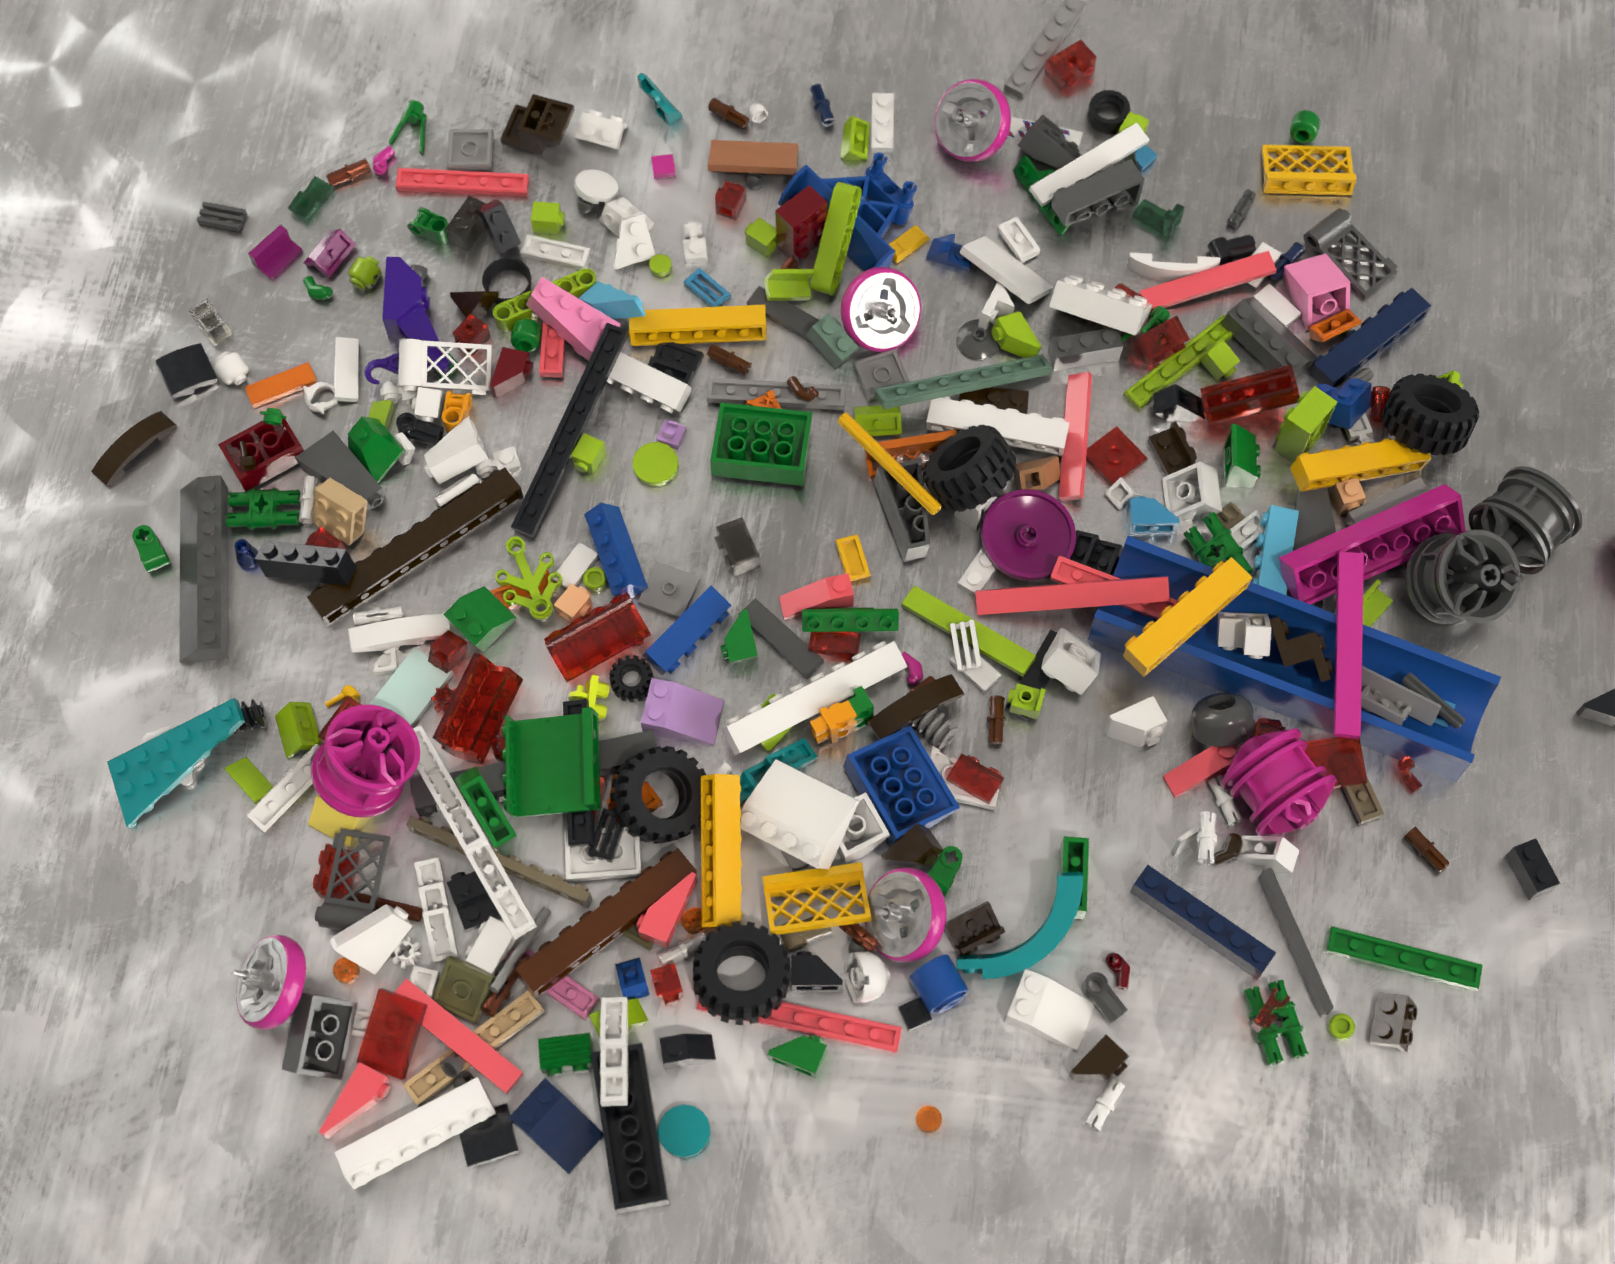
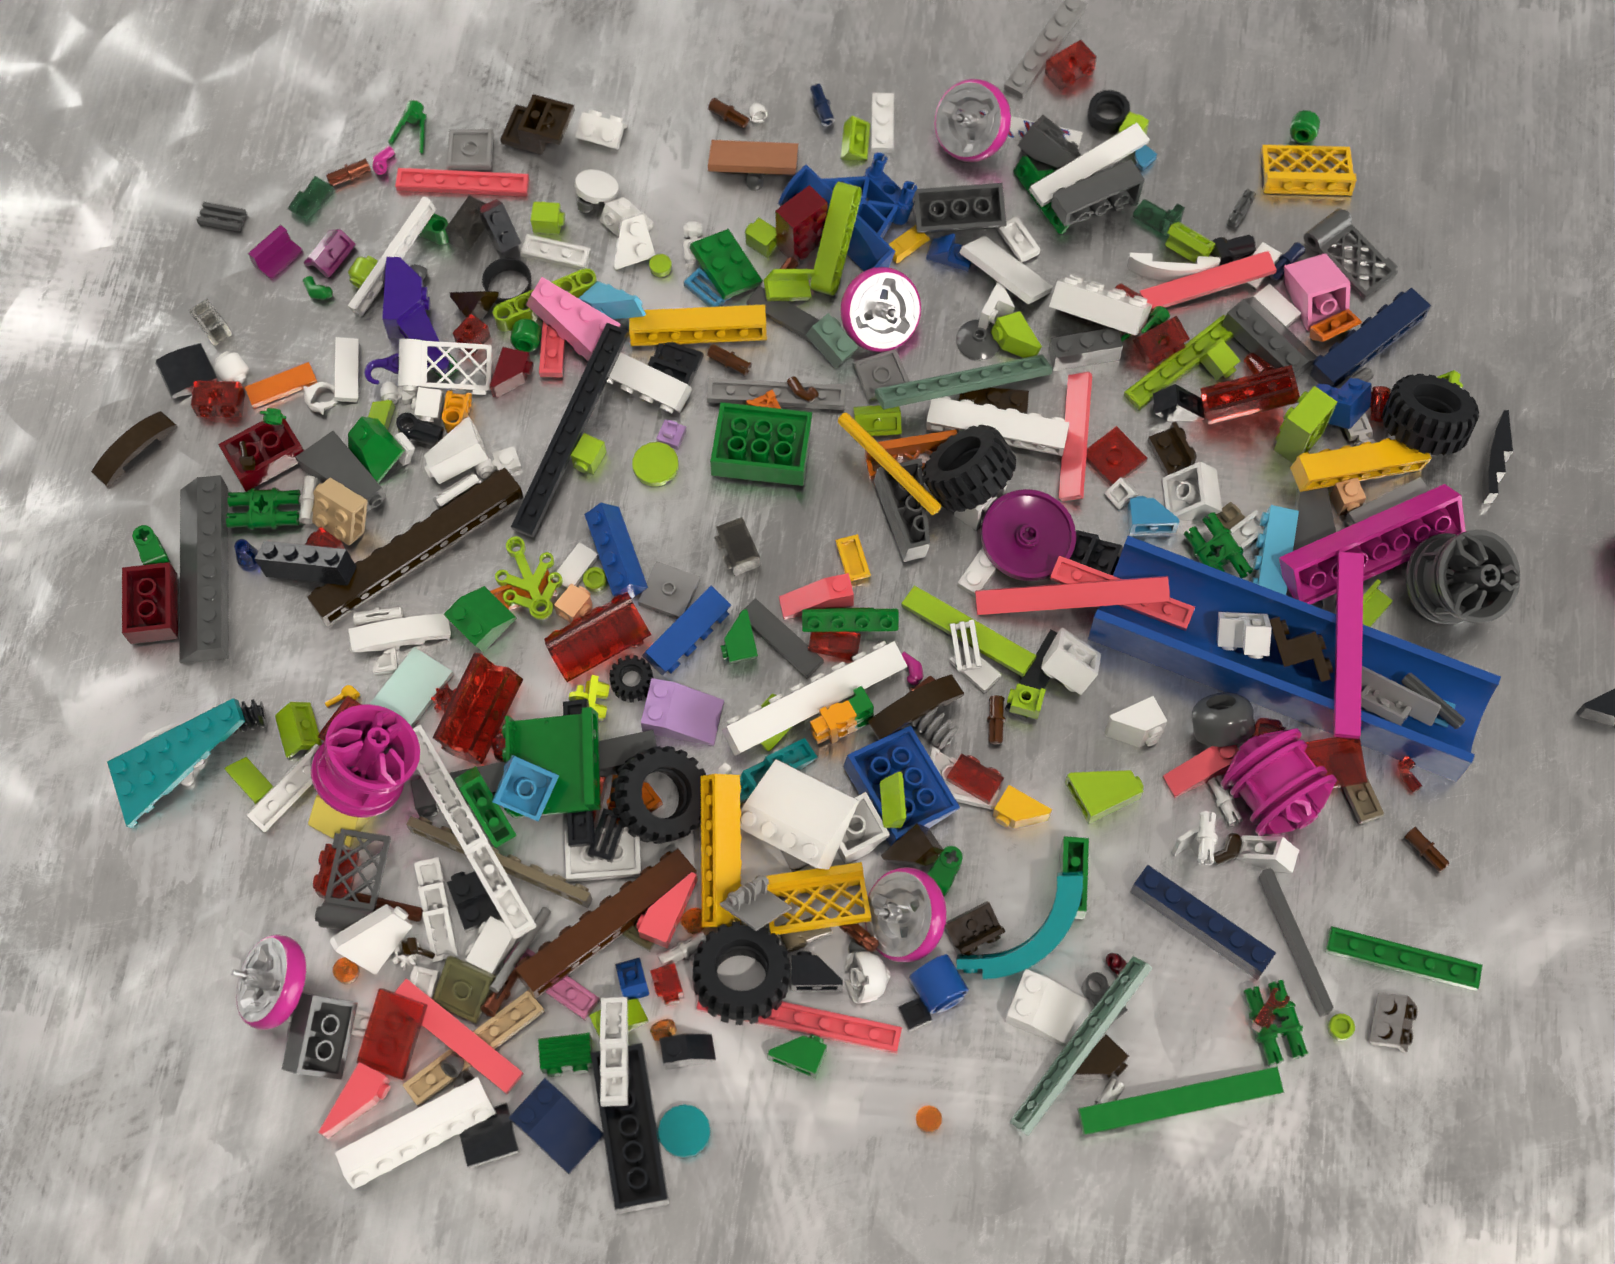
clear red brick [428,630,468,673] -> none
teal slope [637,73,682,127] -> none
dark pink tile [651,154,676,179] -> none
clear red brick [715,181,747,220] -> none
medium nougat slope [1013,455,1061,490] -> none
yellow brick [1123,557,1252,677] -> none
green slope [1224,424,1261,488] -> none
dark grey wheel [1468,466,1583,574] -> none
black brick [1505,838,1560,900] -> none
none -> dark red brick [122,562,178,644]
none -> clear red brick [191,381,245,418]
none -> white tile [348,196,436,317]
none -> dark brown hand [401,937,435,959]
none -> dark azure slope [492,755,559,821]
none -> clear orange tile [650,1019,677,1041]
none -> green plate [689,229,763,300]
none -> light grey hinge [720,875,792,931]
none -> lime slope [880,772,906,828]
none -> dark grey slope [913,183,1007,233]
none -> yellow slope [993,785,1052,829]
none -> sand green tile [1010,956,1152,1135]
none -> lime slope [1065,770,1144,824]
none -> green tile [1077,1067,1284,1135]
none -> lime panel [1165,221,1216,263]
none -> clear red cone [1244,352,1276,385]
none -> black slope [1482,410,1513,504]

